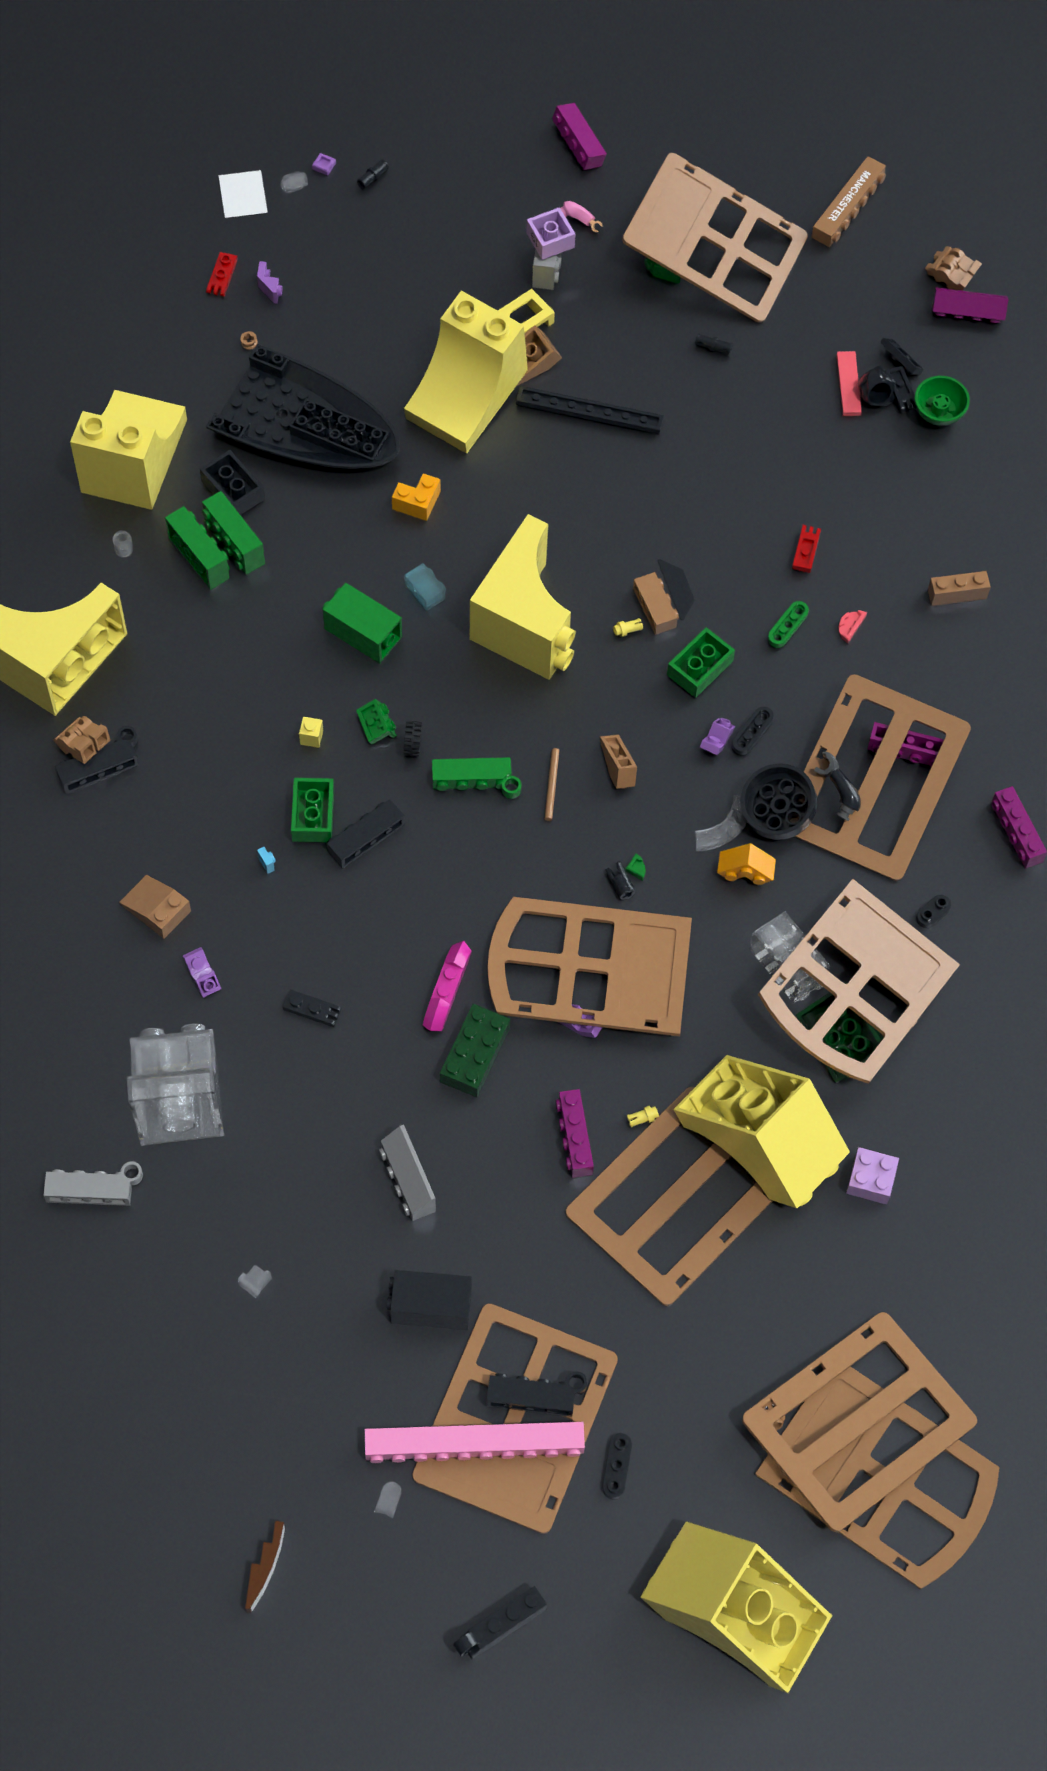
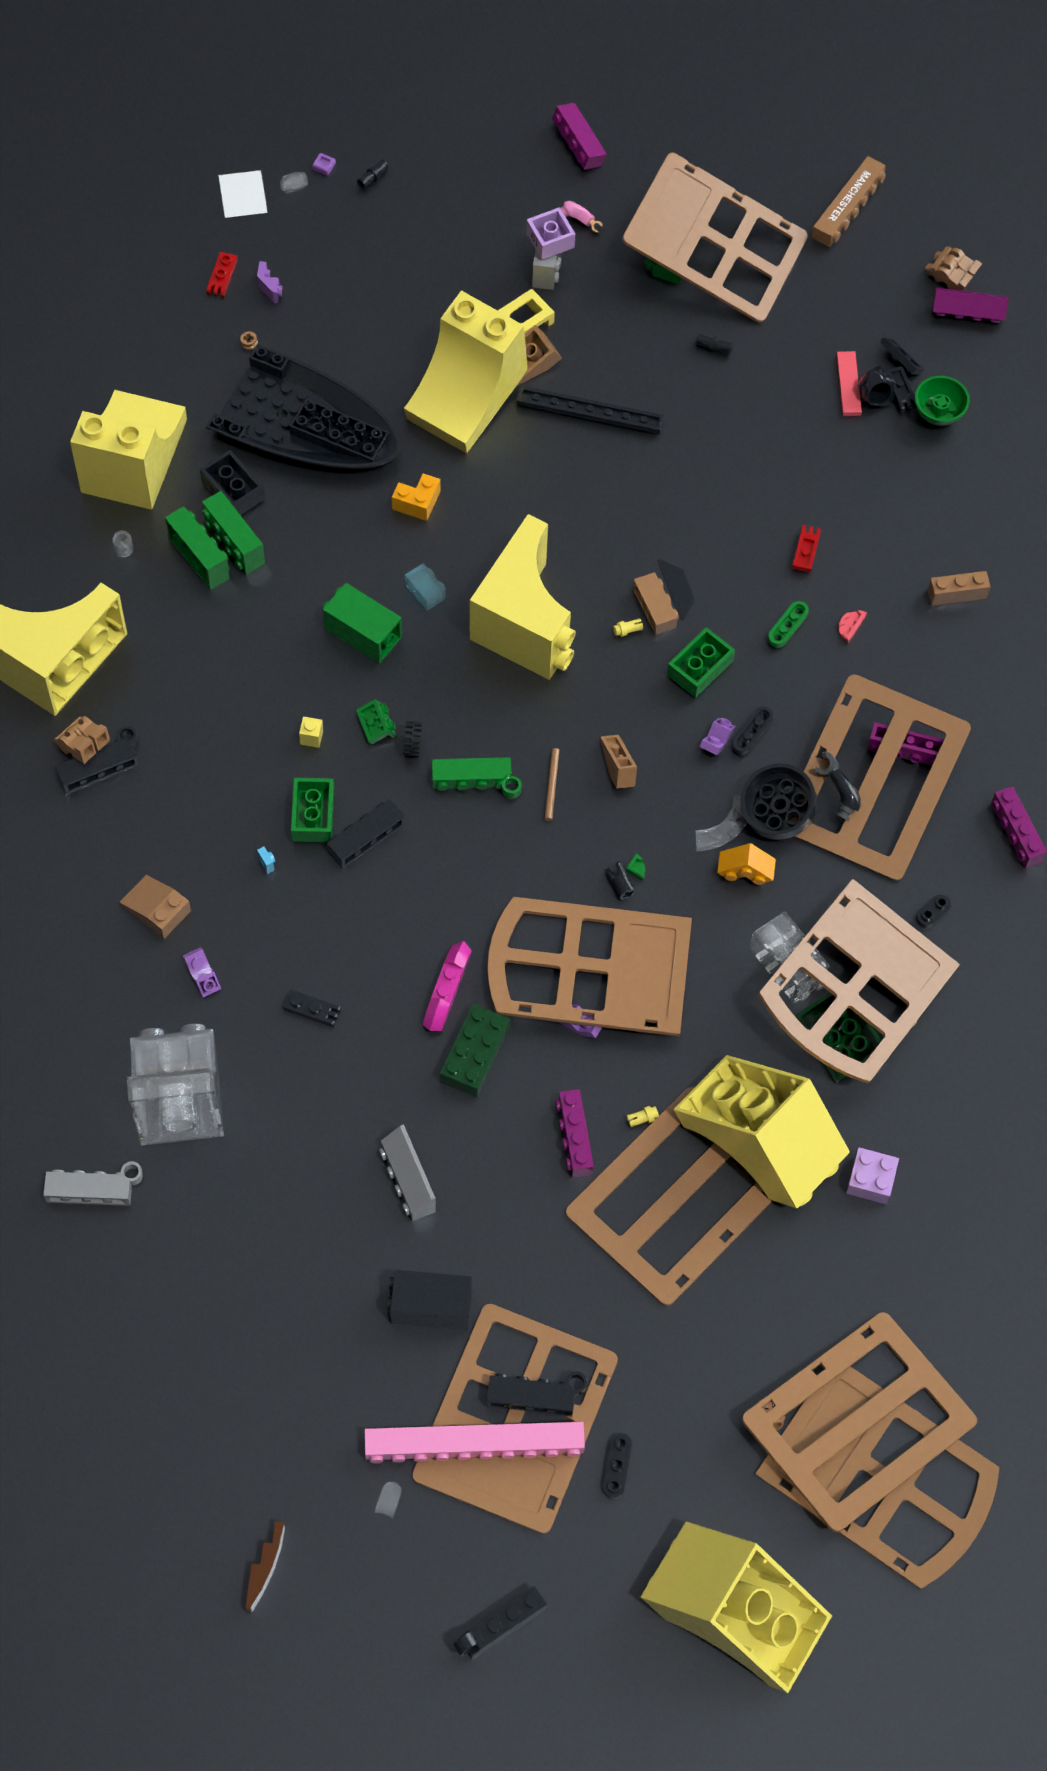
clear panel [238,1265,272,1298] -> none

